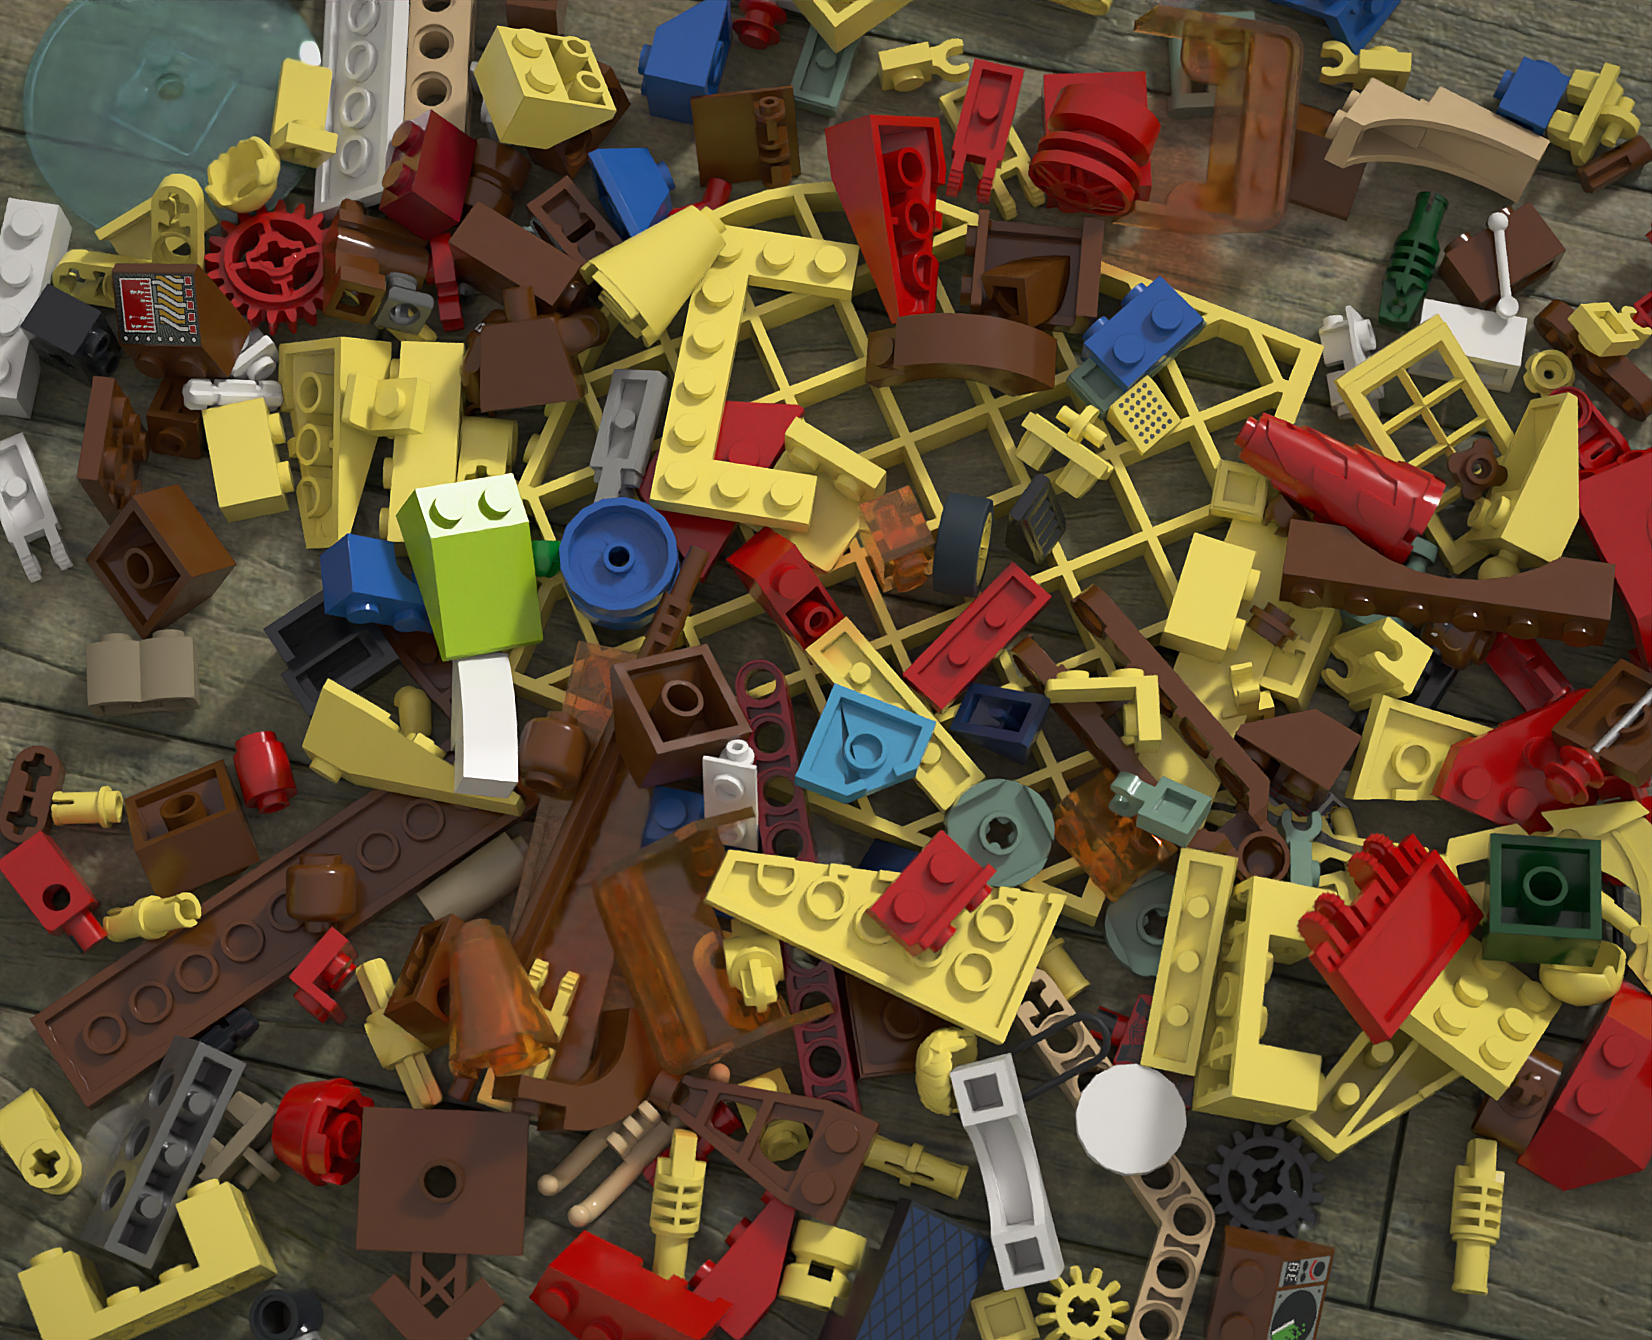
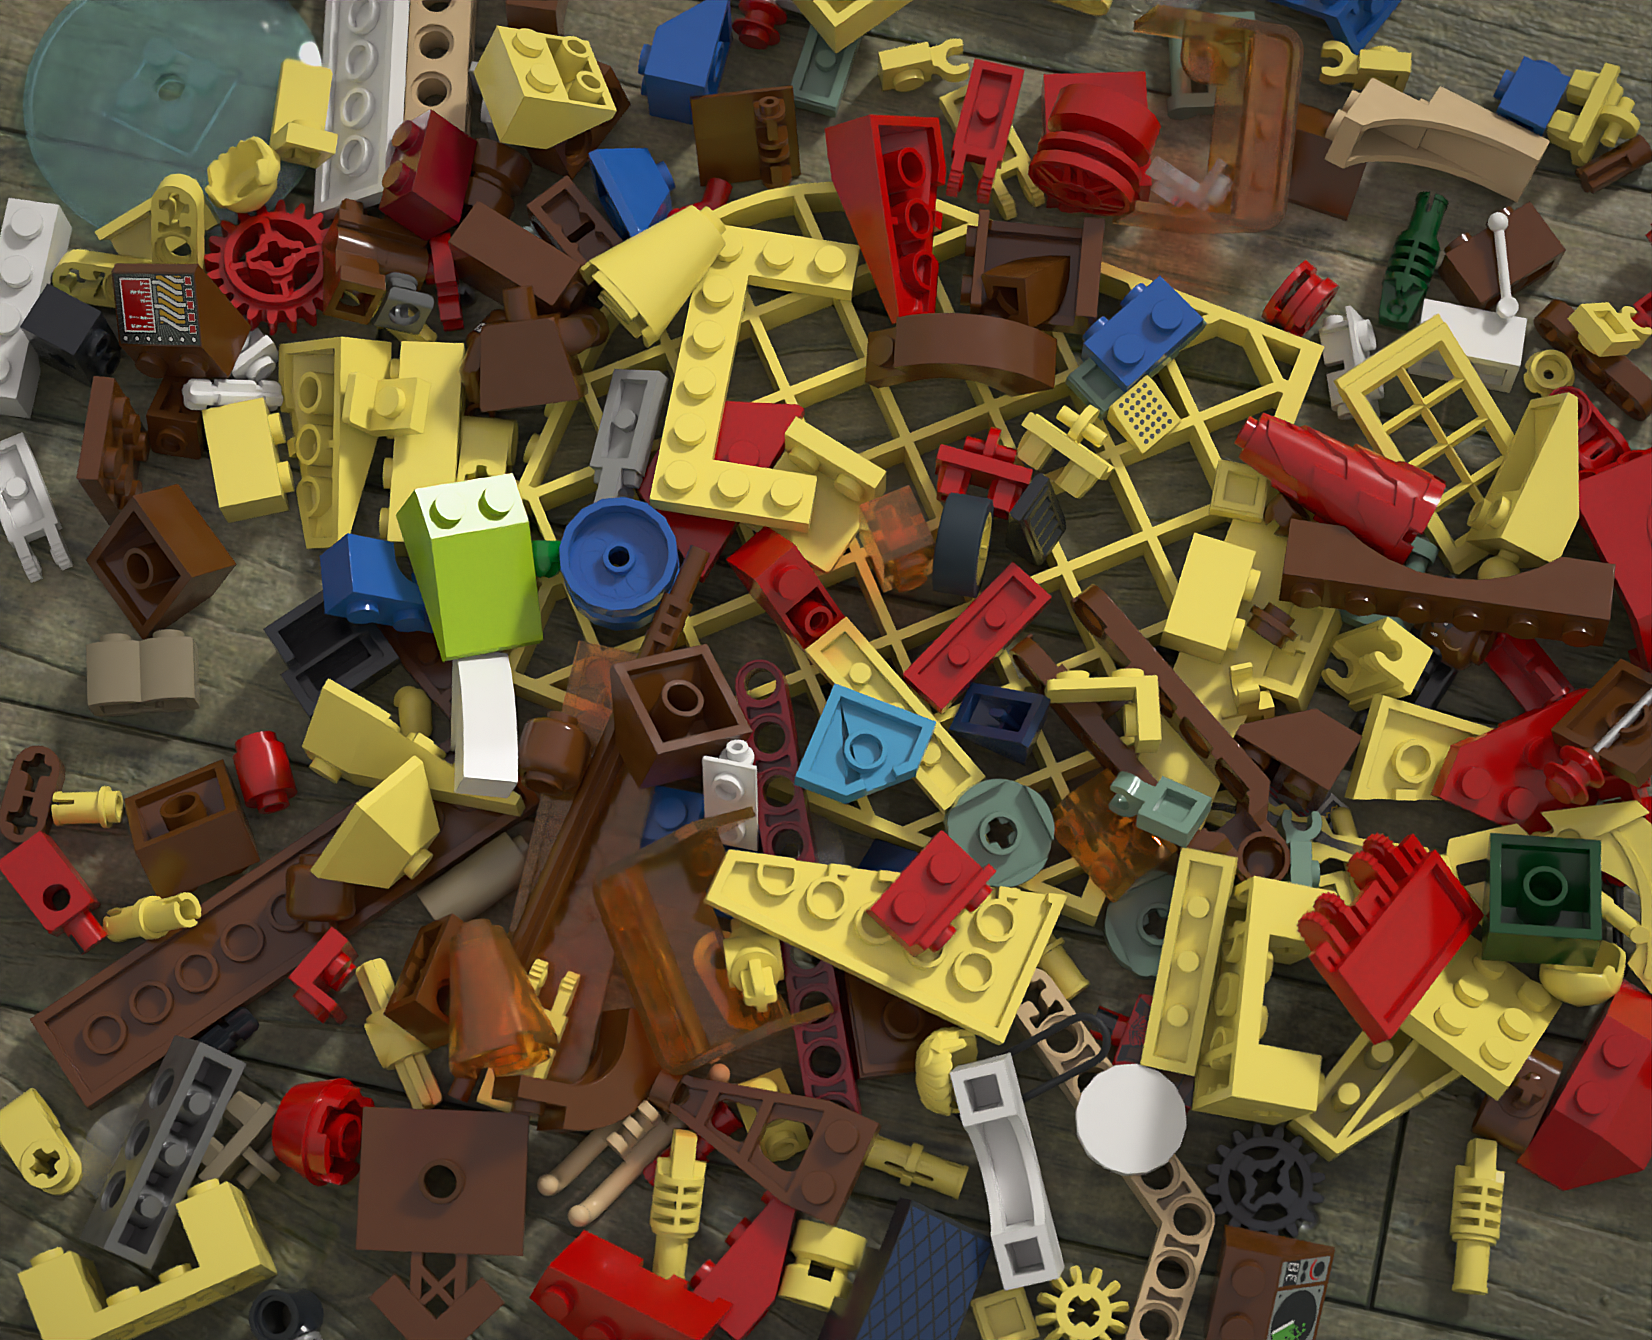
reddish brown plate [1447,438,1508,500] -> none
none -> light yellow slope [310,755,440,889]
none -> red hips [935,427,1033,520]
none -> clear bracket [1145,156,1235,213]
none -> red wheel [1261,260,1340,338]

